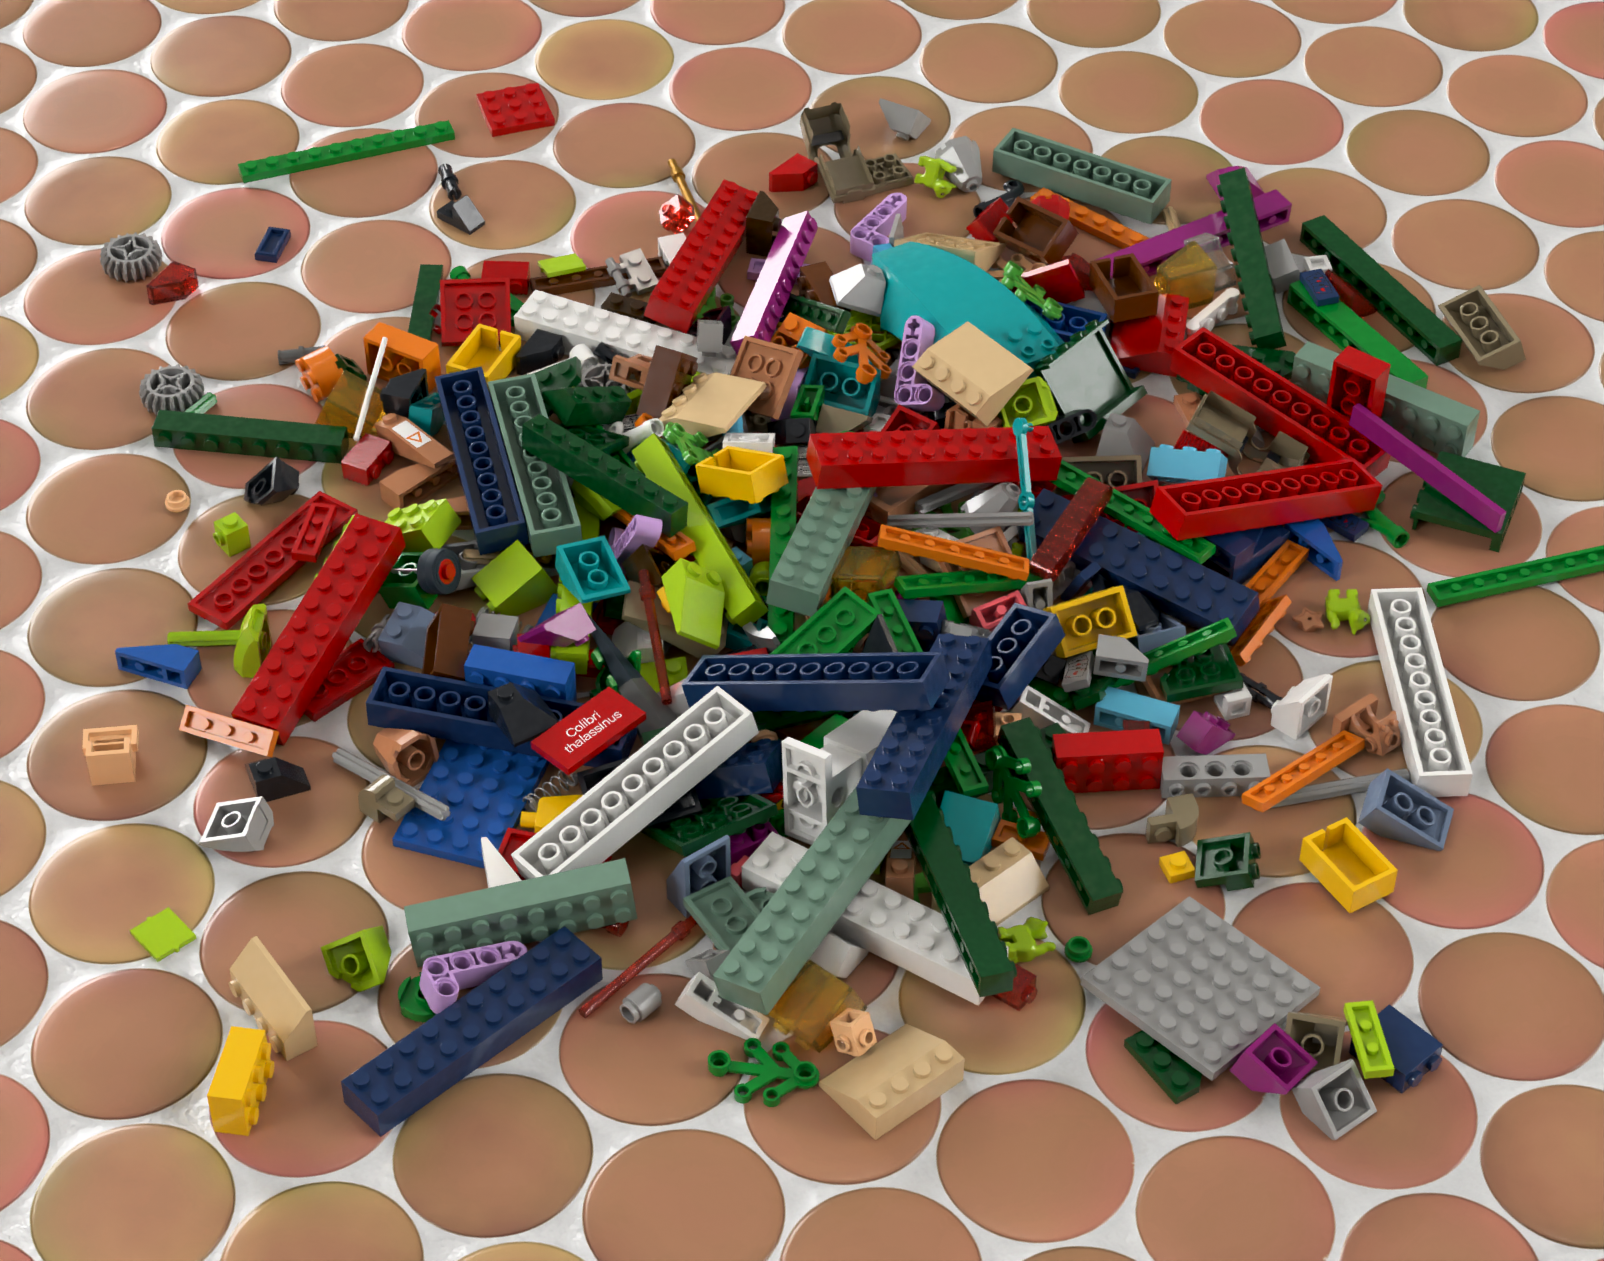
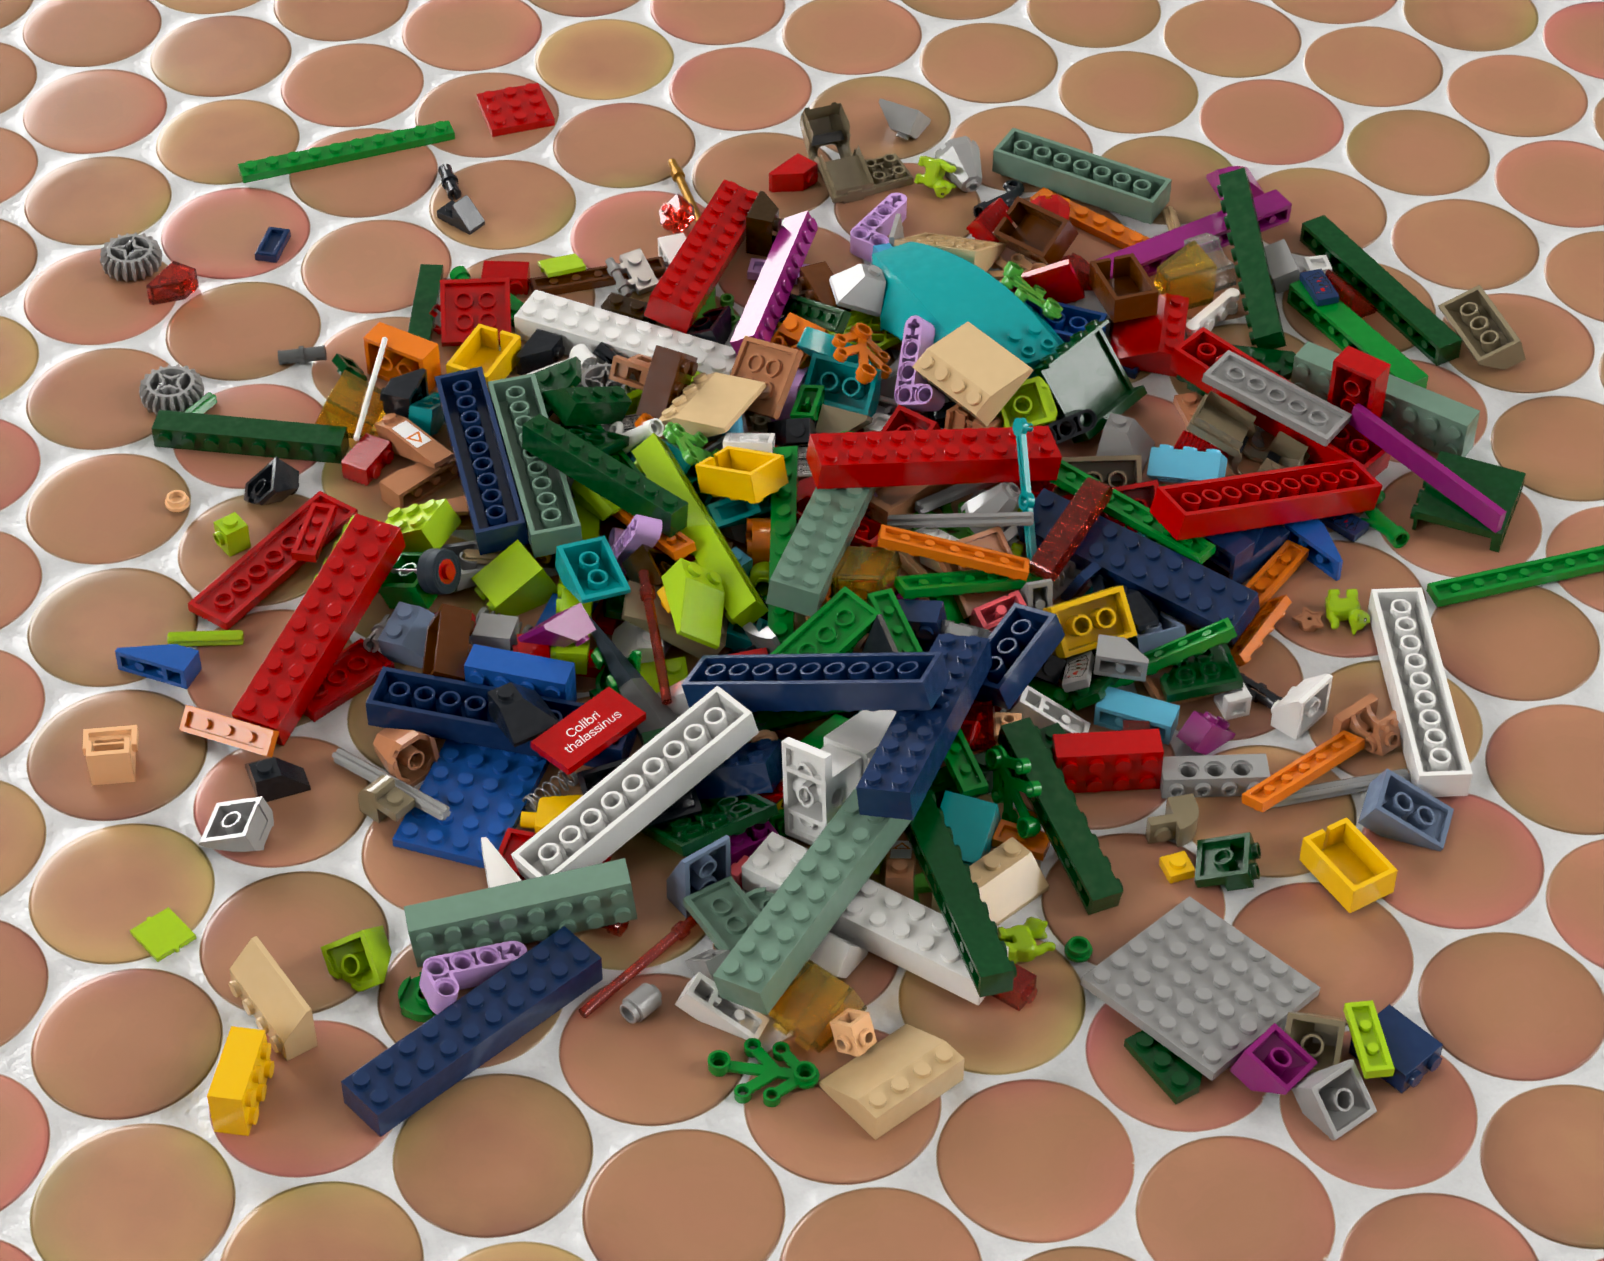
lime slope [233,603,272,678] -> none
orange brick [295,346,347,403] -> none
light grey slope [697,319,723,357] -> none
none -> light grey plate [1202,350,1352,447]

